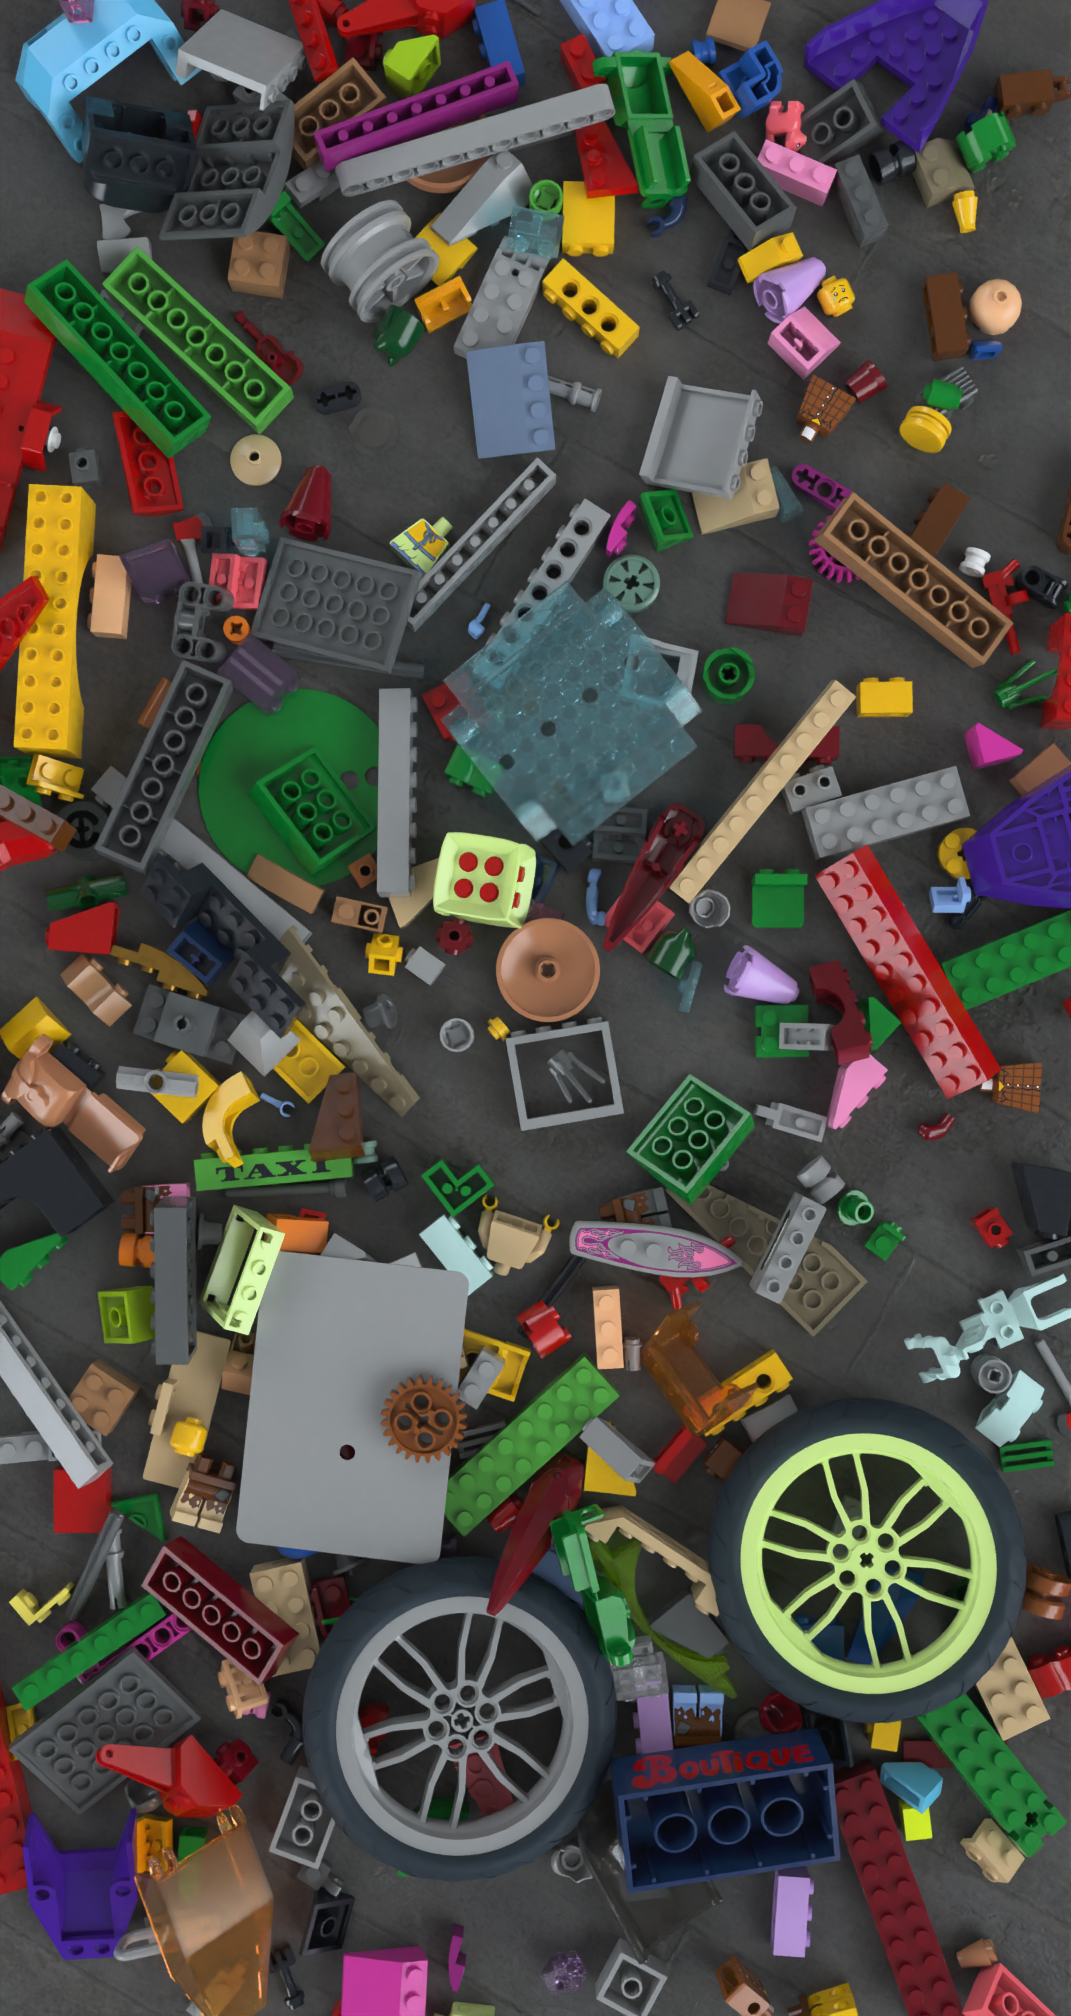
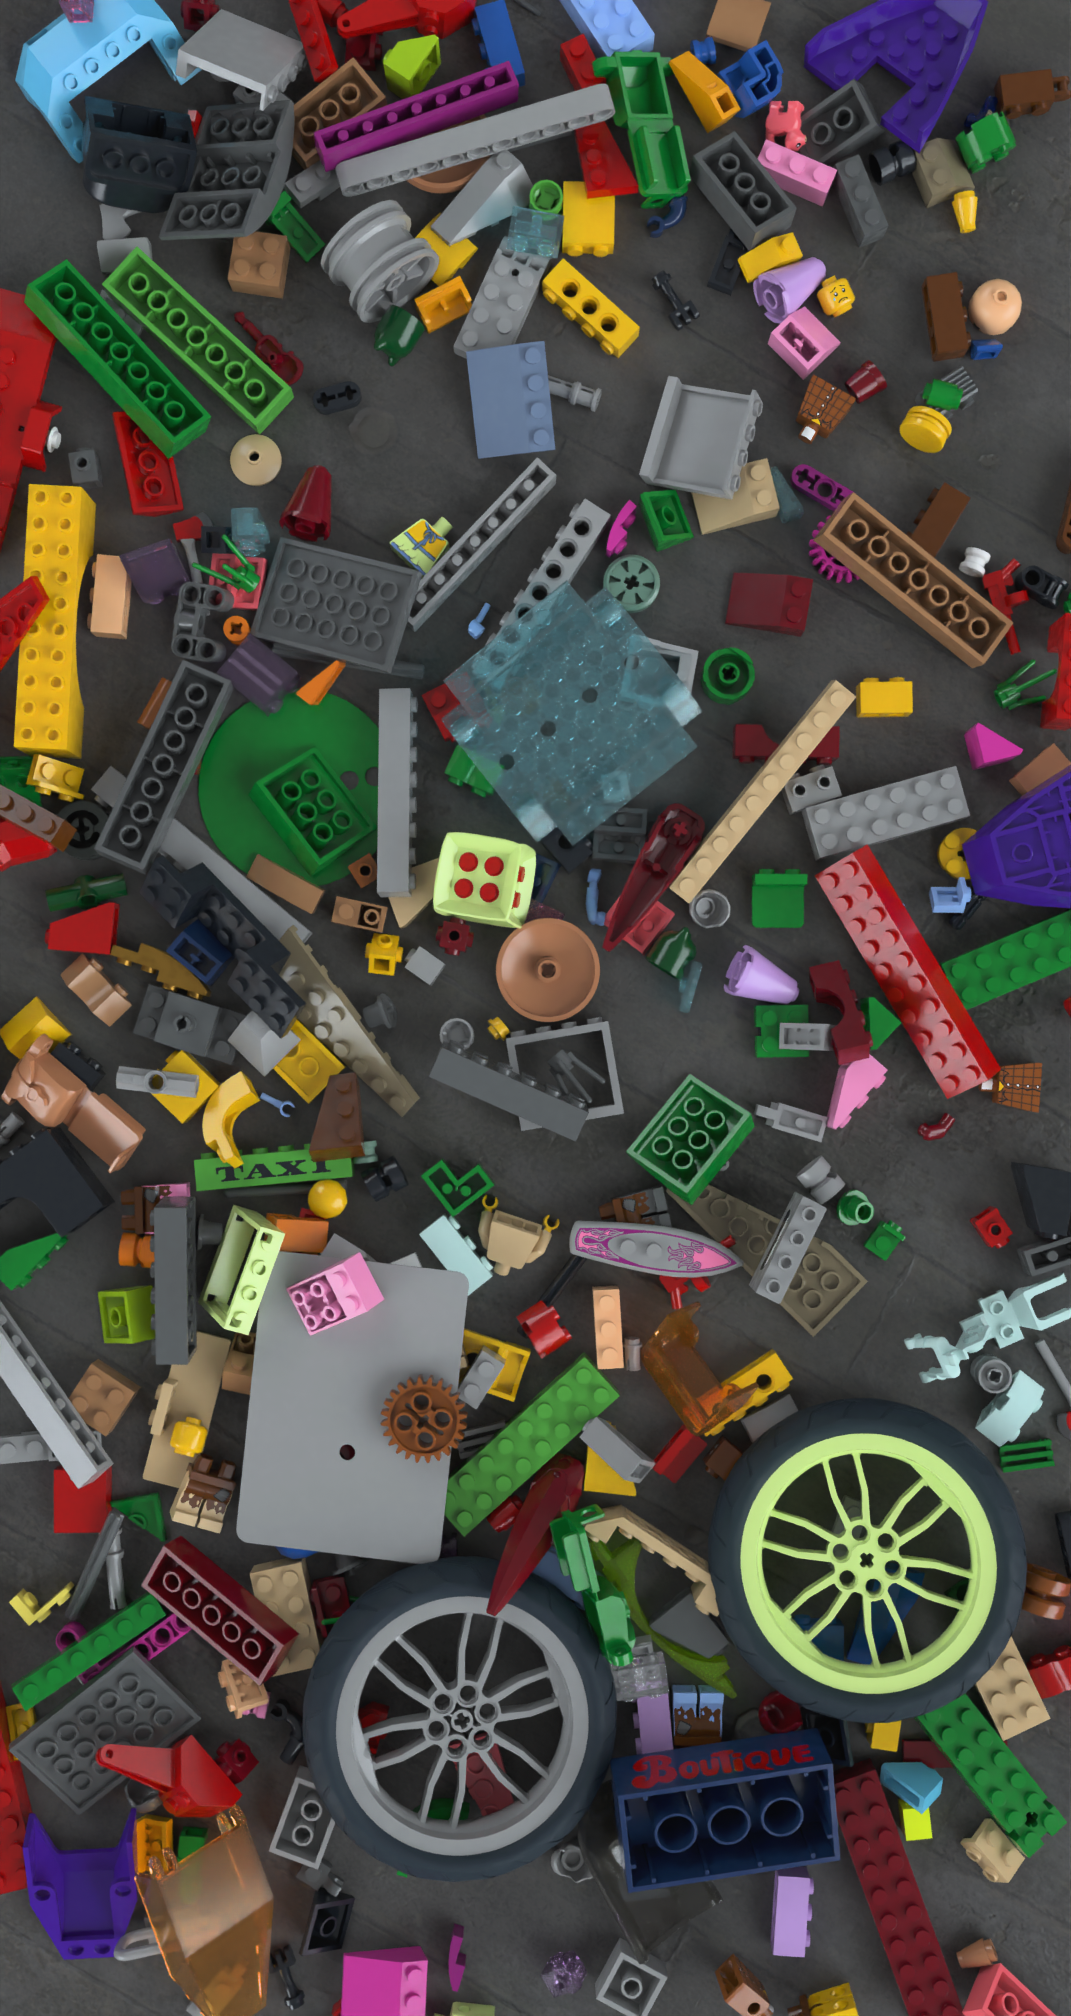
none -> green plant [192,534,260,593]
none -> bright pink slope [286,1252,384,1336]
none -> orange slope [296,660,346,705]
none -> yellow hair [308,1179,347,1219]
none -> dark grey brick [429,1040,589,1142]

